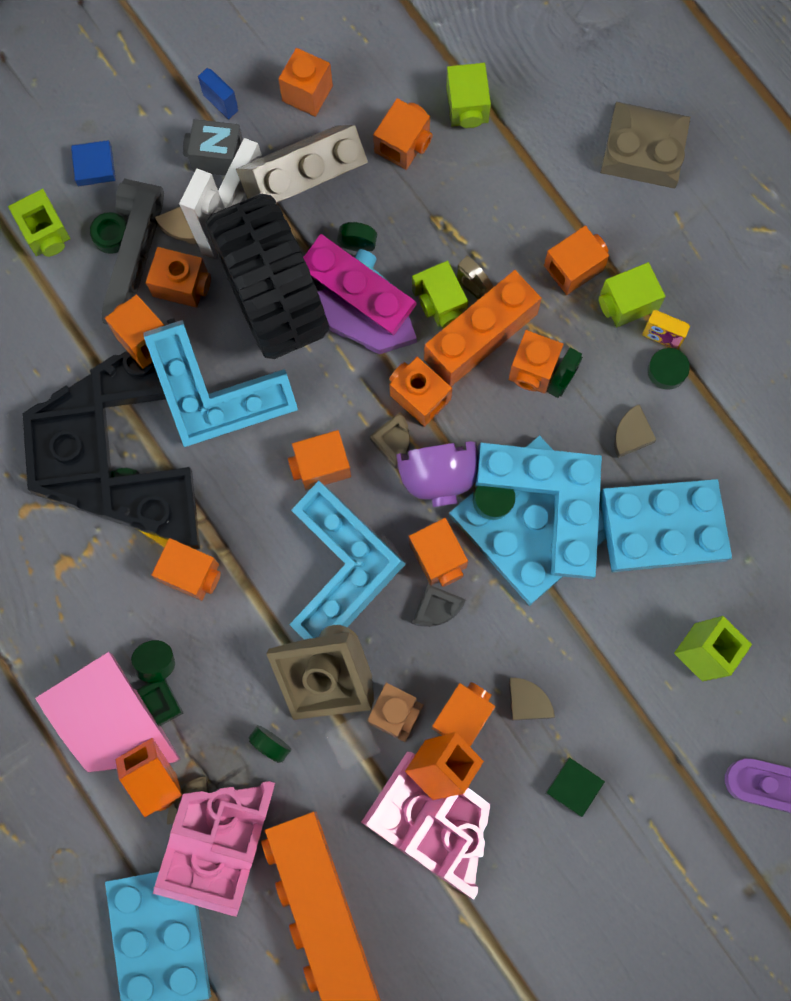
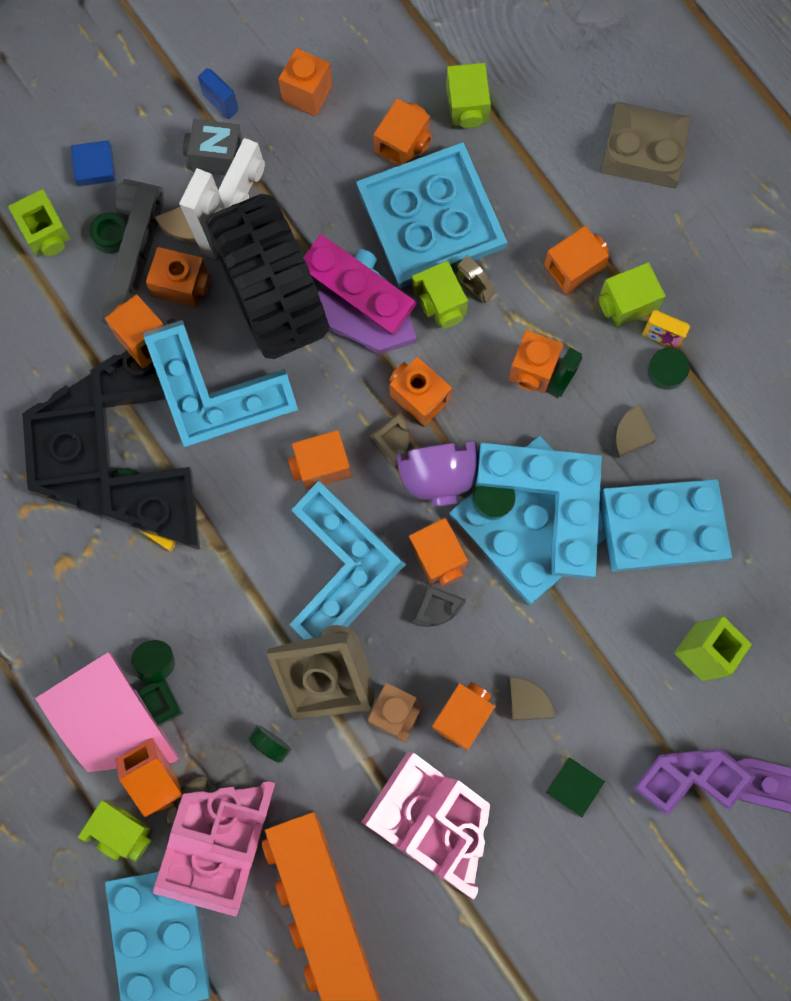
orange brick [151,538,221,601] -> none
brick [236,125,368,203] -> none
dark green tile [337,222,378,252] -> none
orange brick [405,732,484,800] -> none
orange brick [424,270,542,387] -> none
none -> lime brick [77,800,152,862]
none -> medium azure plate [356,142,508,289]
none -> medium lavender tile [634,749,756,816]

